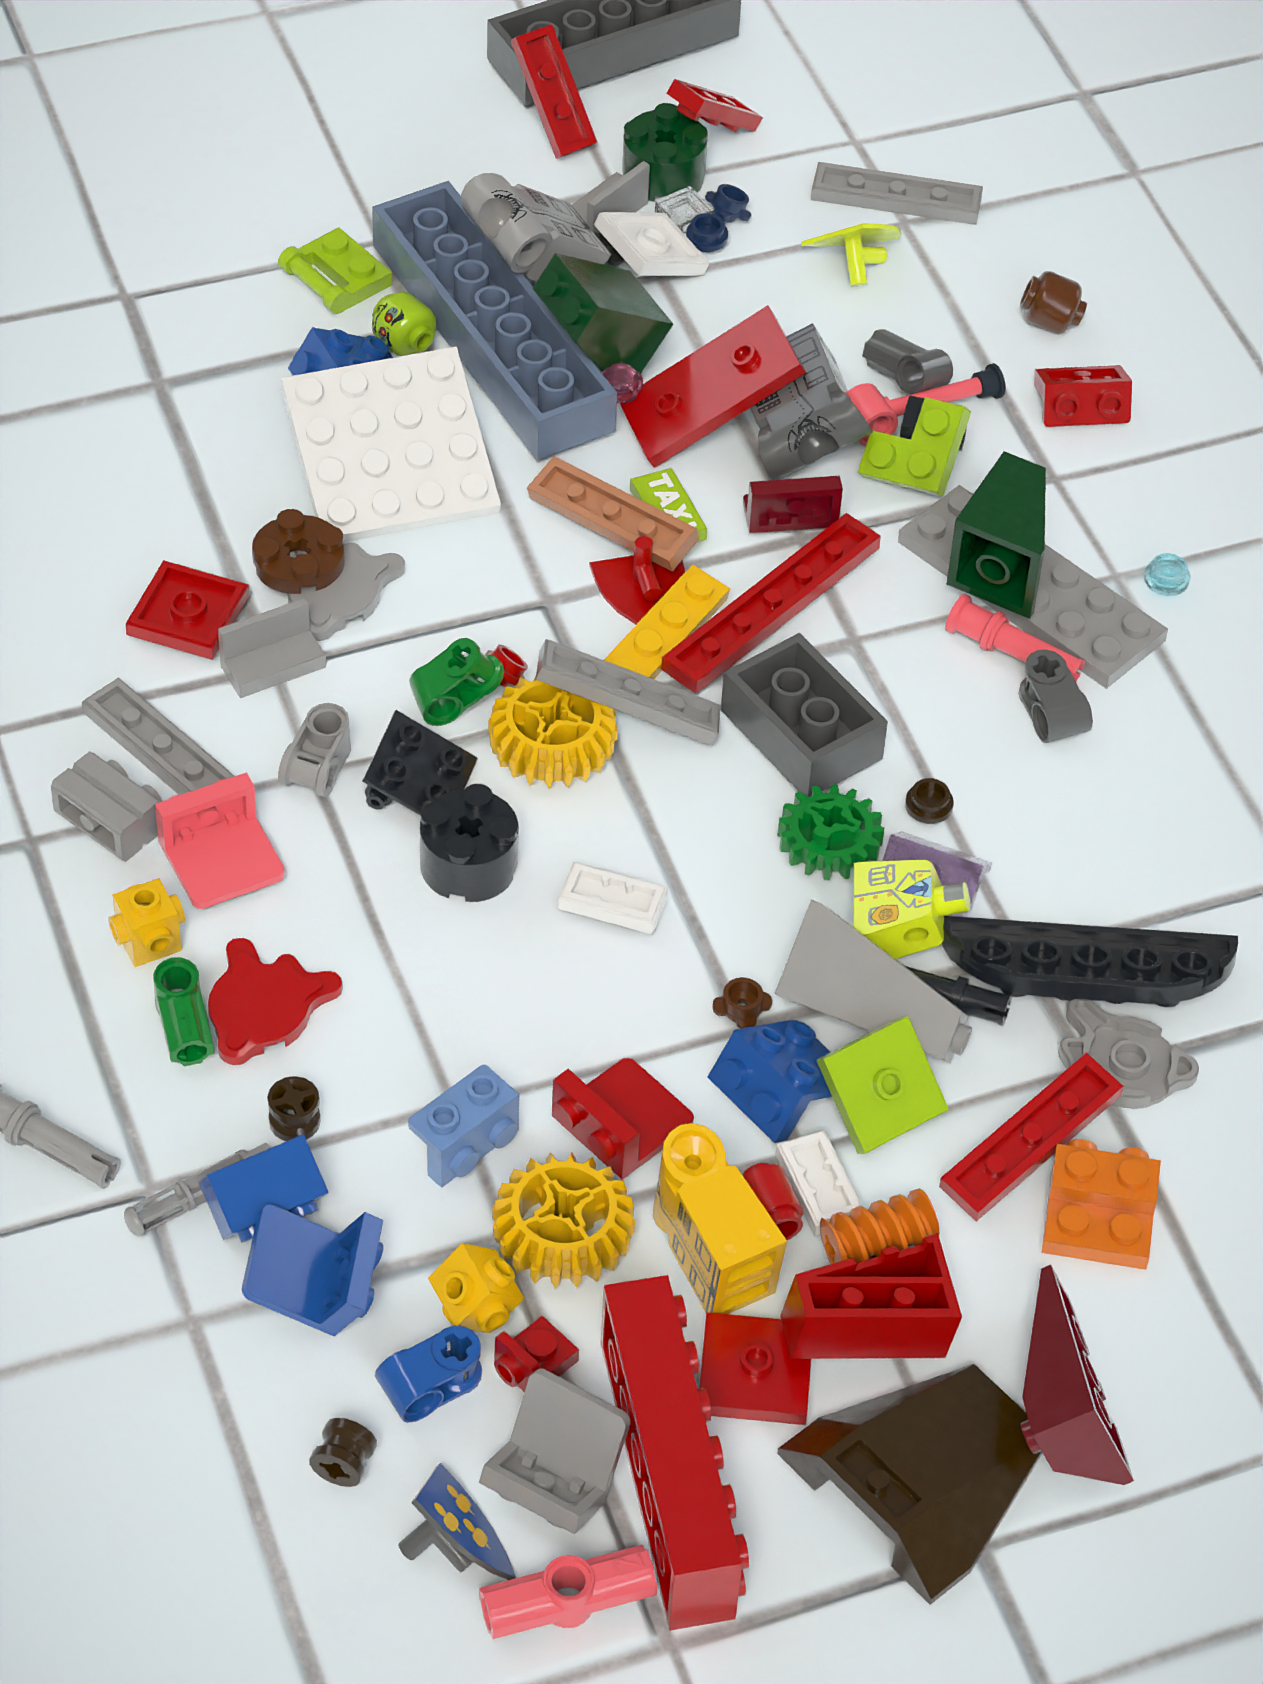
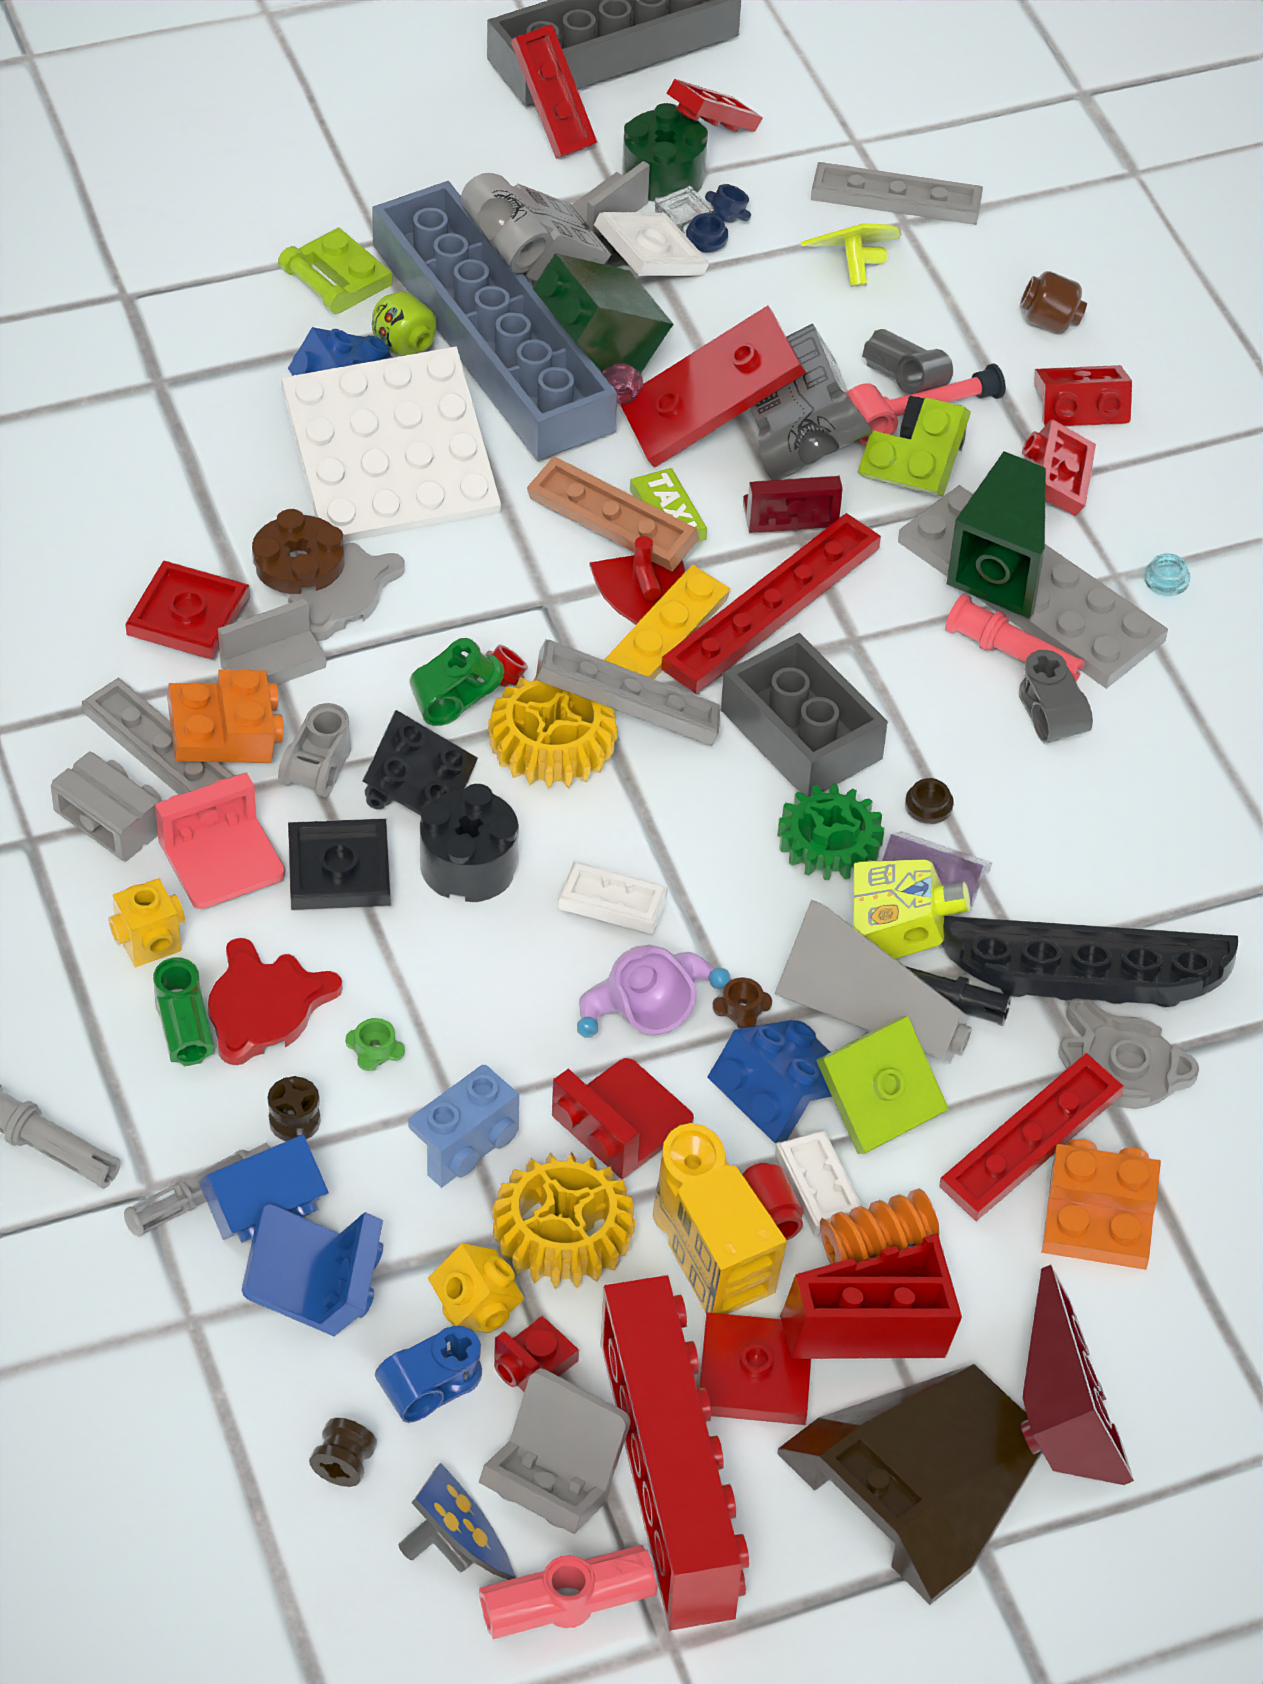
none -> orange plate [167,669,283,763]
none -> black plate [288,818,391,910]
none -> bright green plate [345,1018,405,1071]
none -> lavender piece [577,945,731,1038]
none -> bracket [1022,419,1096,516]

